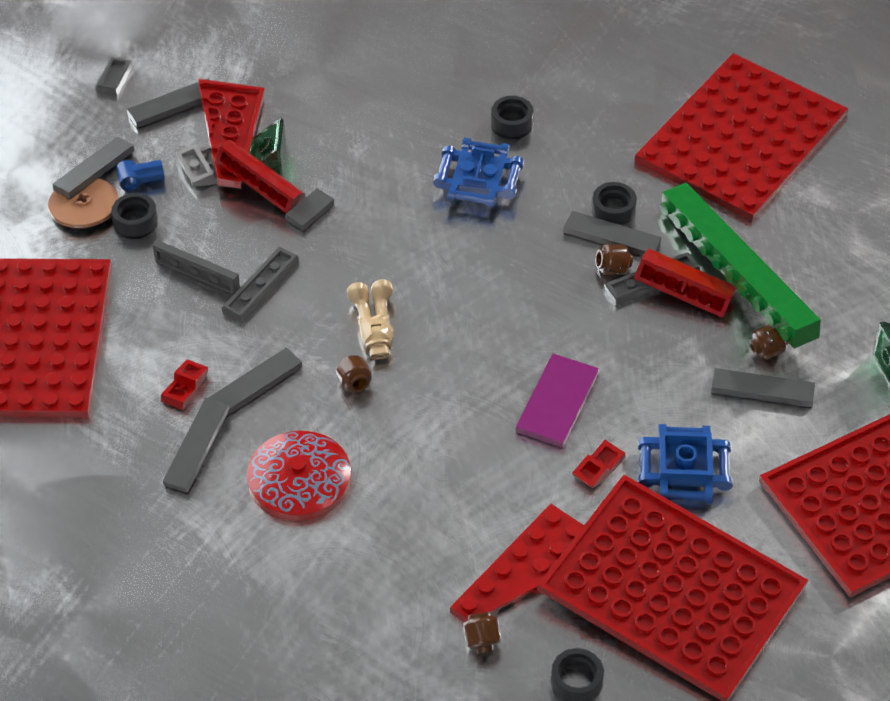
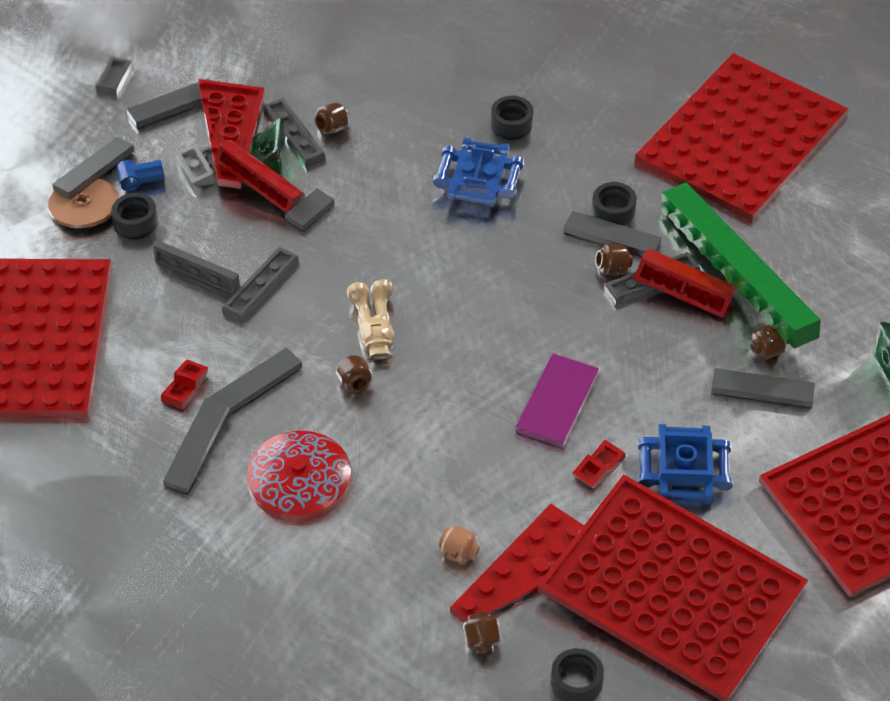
none -> dark grey tile [263,98,325,167]
none -> reddish brown head [315,103,349,135]
none -> nougat head [438,525,480,565]

